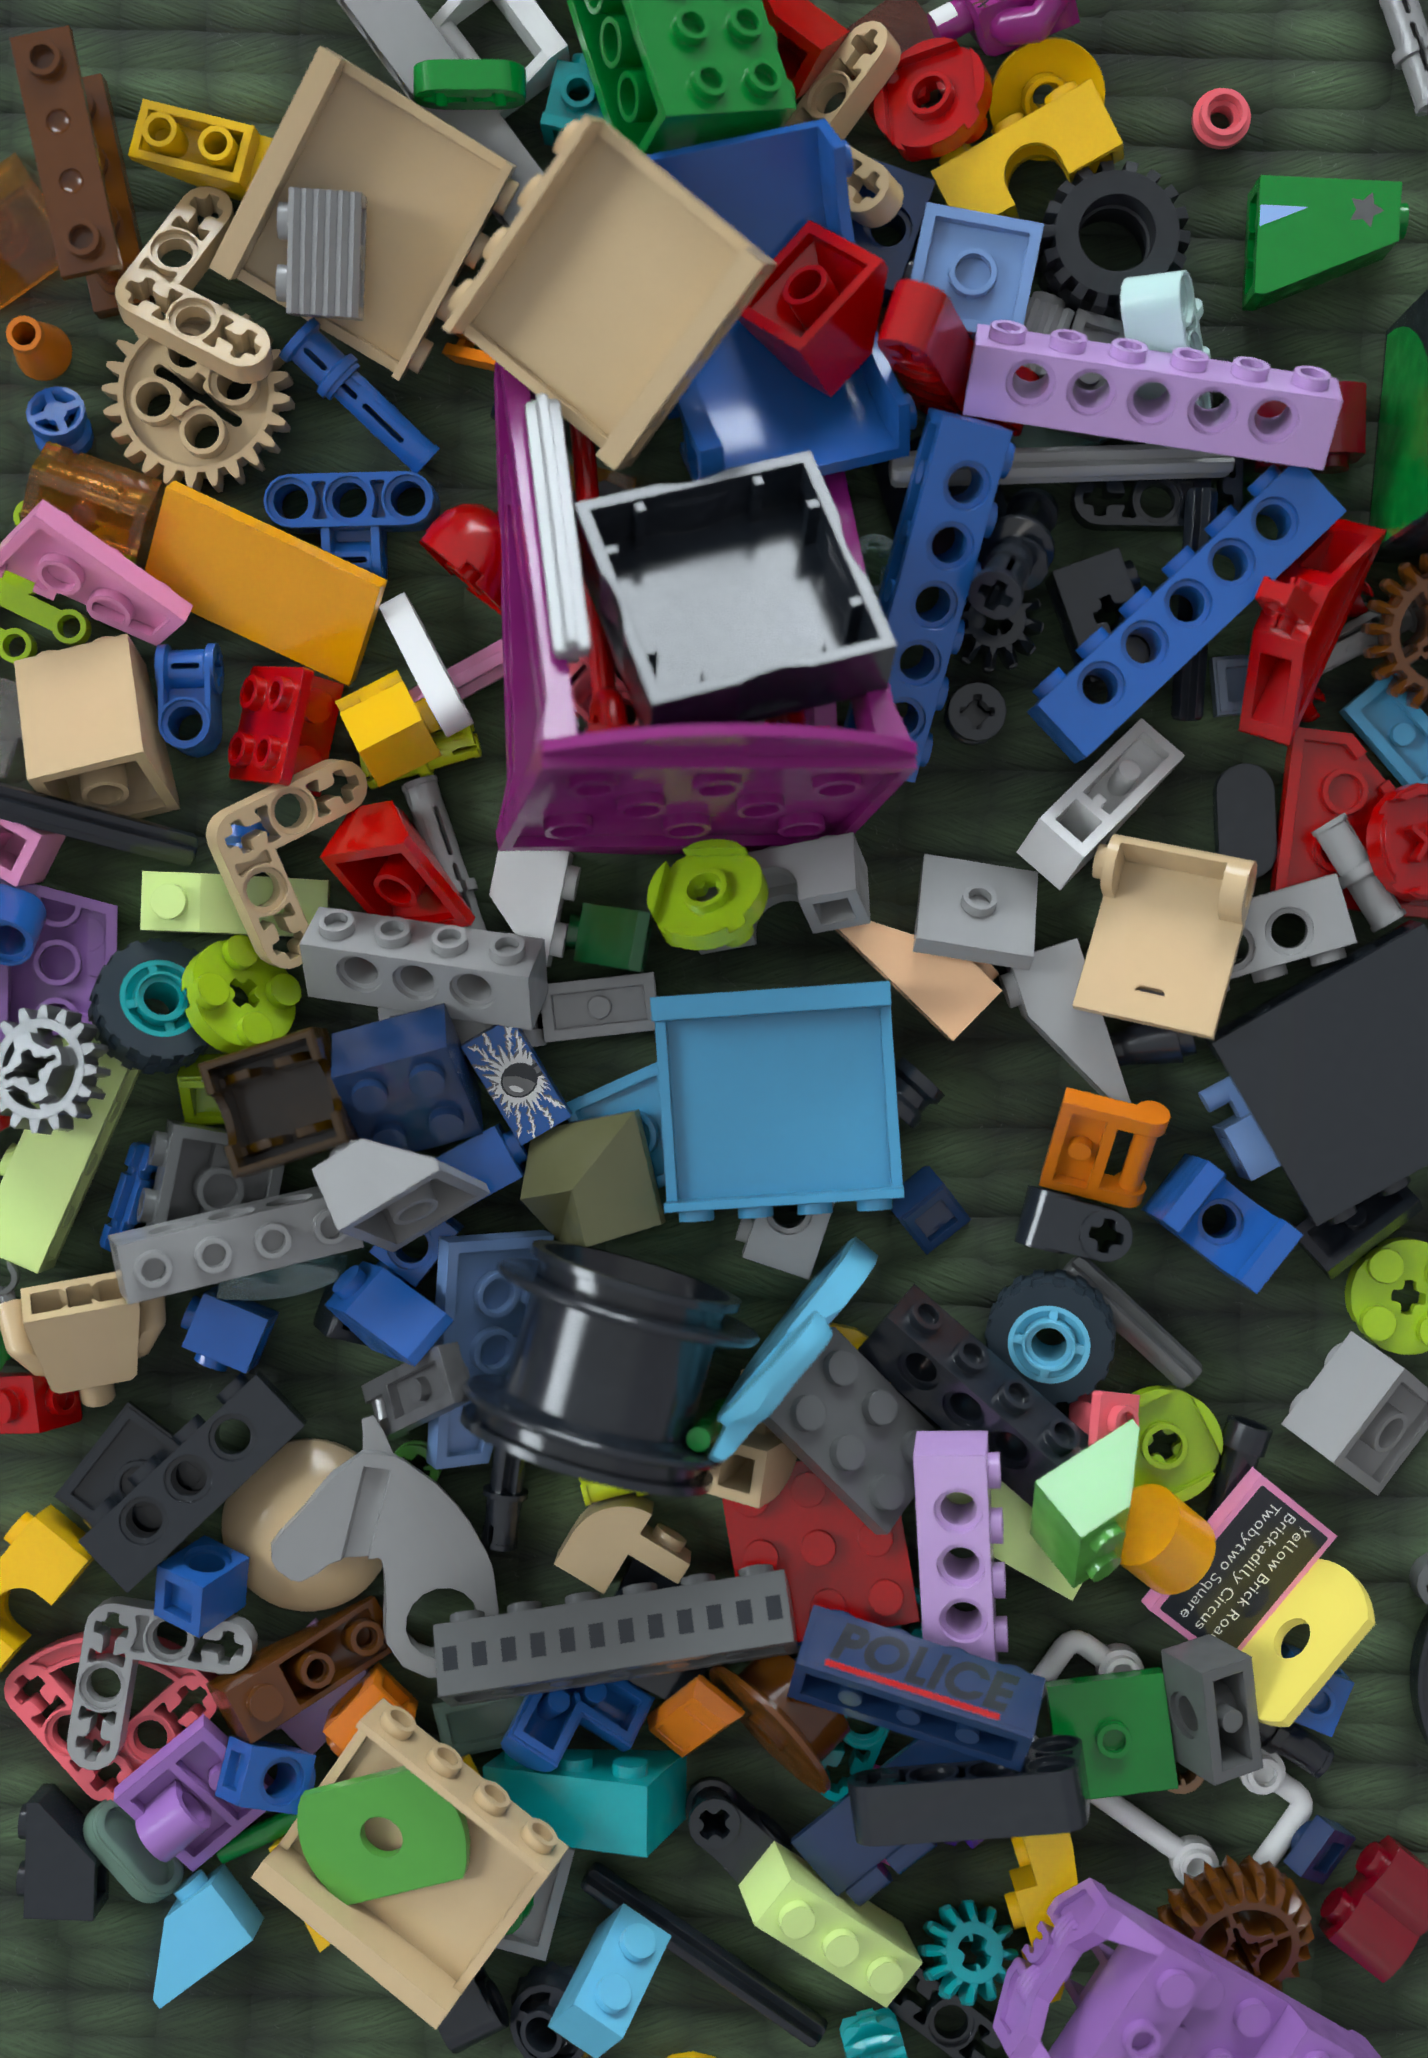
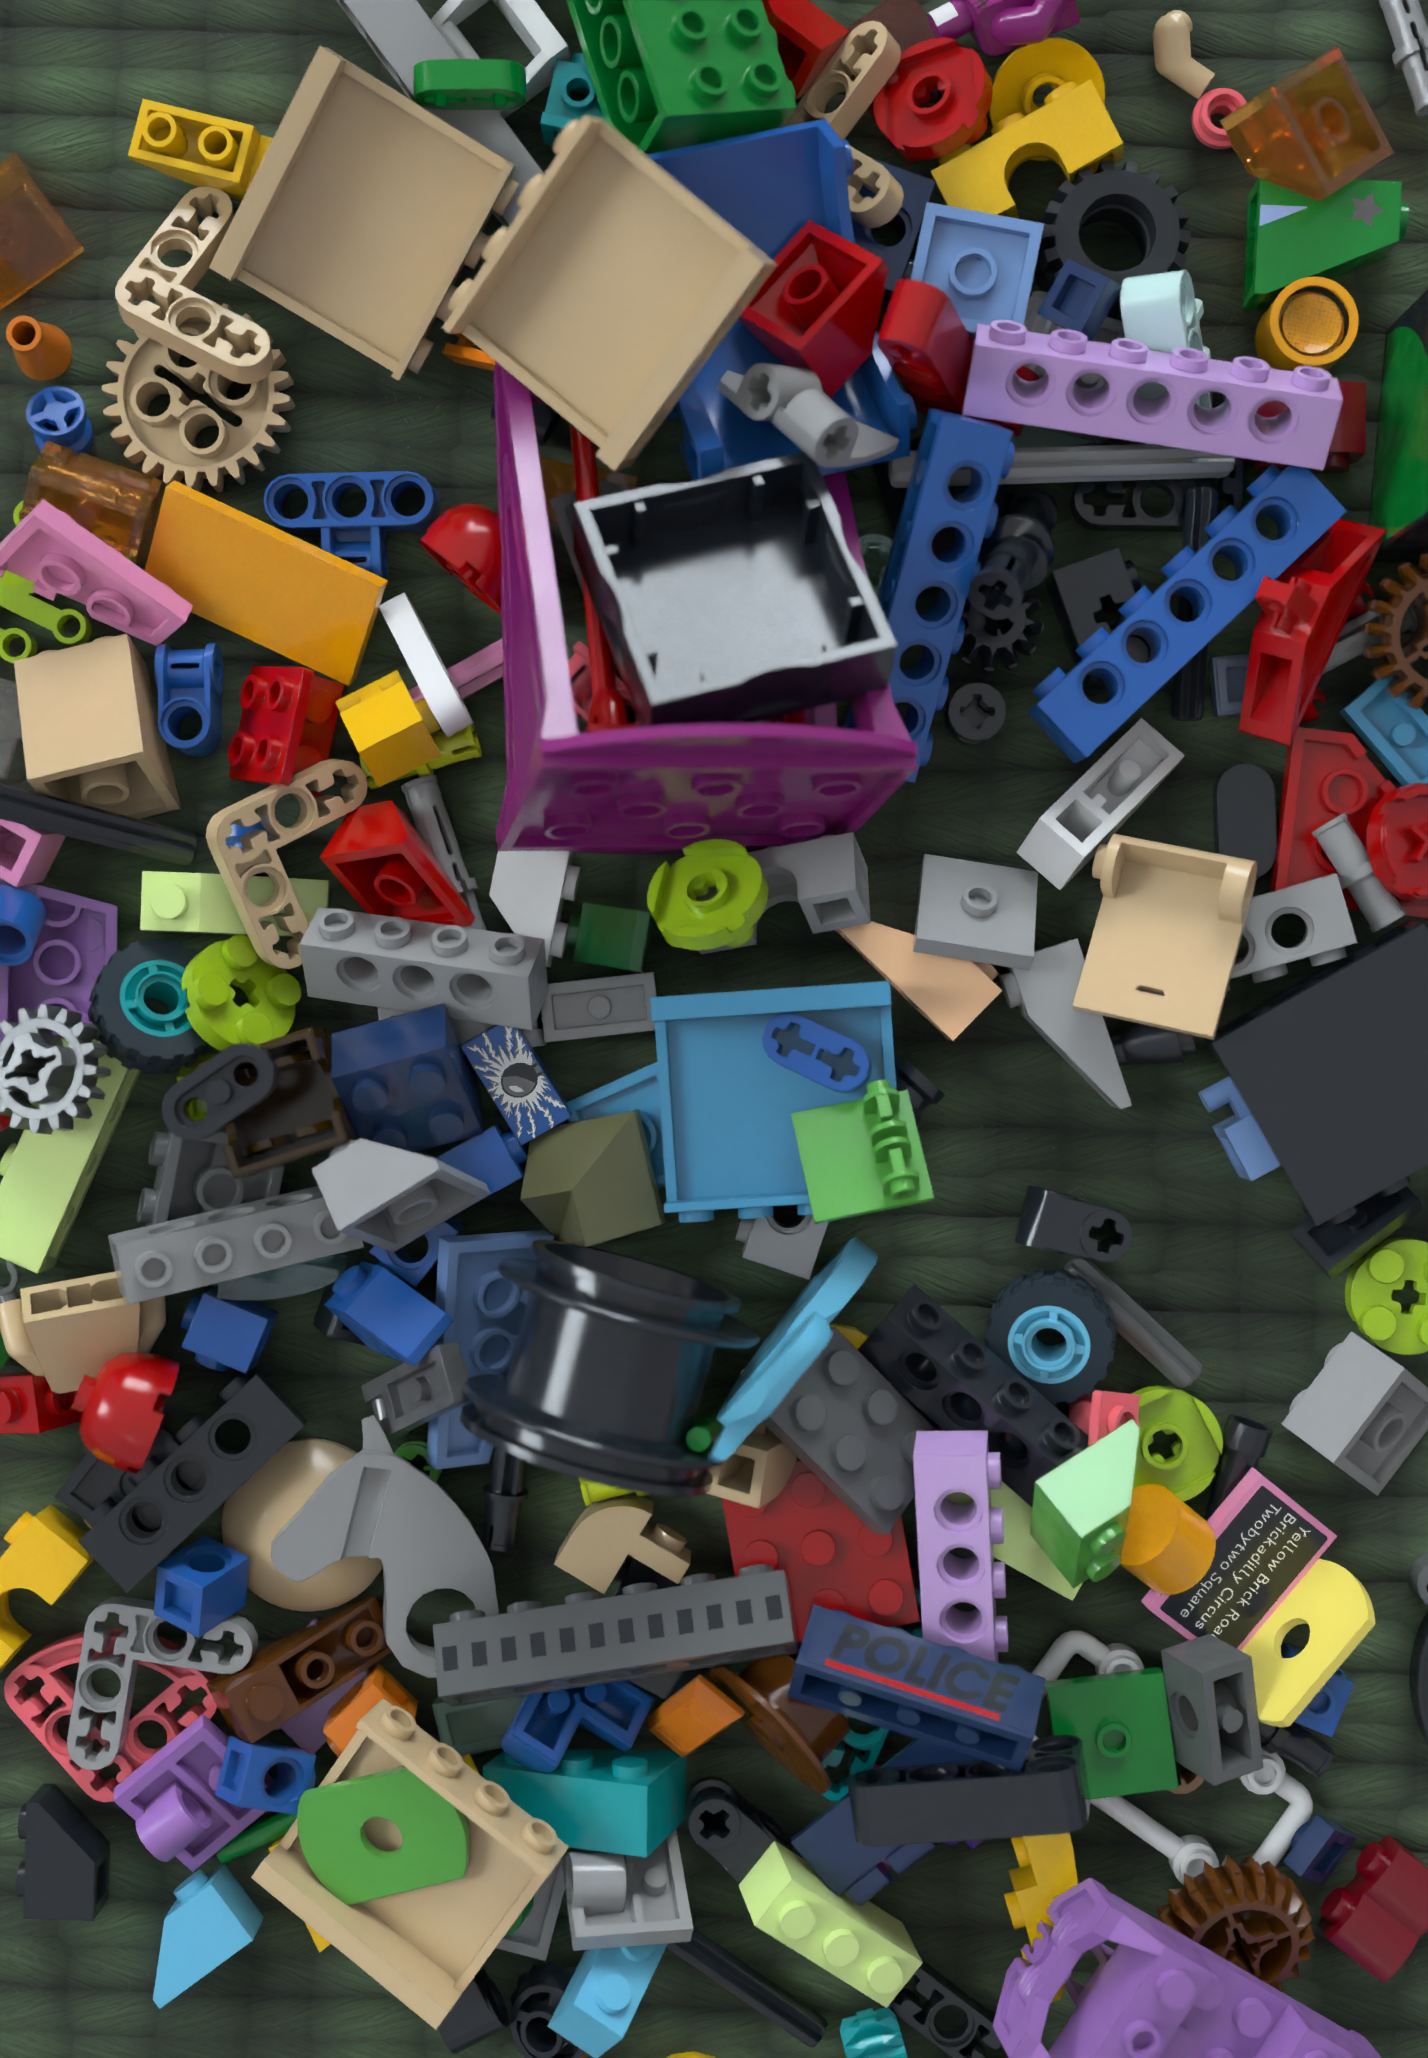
reddish brown fence [9,25,155,319] -> none
sand green tile [83,1799,184,1904] -> none
blue axle [99,1142,158,1252] -> none
light grey brick [276,187,367,321] -> none
blue pin [279,317,440,473] -> none
axle [525,393,592,663] -> none
dark blue slope [890,1166,971,1255] -> none
teal gear [917,1900,1019,2006] -> none
orange plate [1039,1087,1171,1208] -> none
blue piece [1141,1153,1303,1294] -> none
none -> red cylinder [71,1351,180,1474]
none -> black plate [162,1043,279,1140]
none -> light grey plate [561,1829,693,1951]
none -> light grey panel [717,363,899,467]
none -> blue beam [762,1013,872,1094]
none -> bright green hinge [791,1080,934,1224]
none -> dark blue plate [1037,258,1122,341]
none -> tan arm [1152,10,1216,100]
none -> clear orange slope [1220,46,1394,201]
none -> light orange piece [1255,277,1359,372]

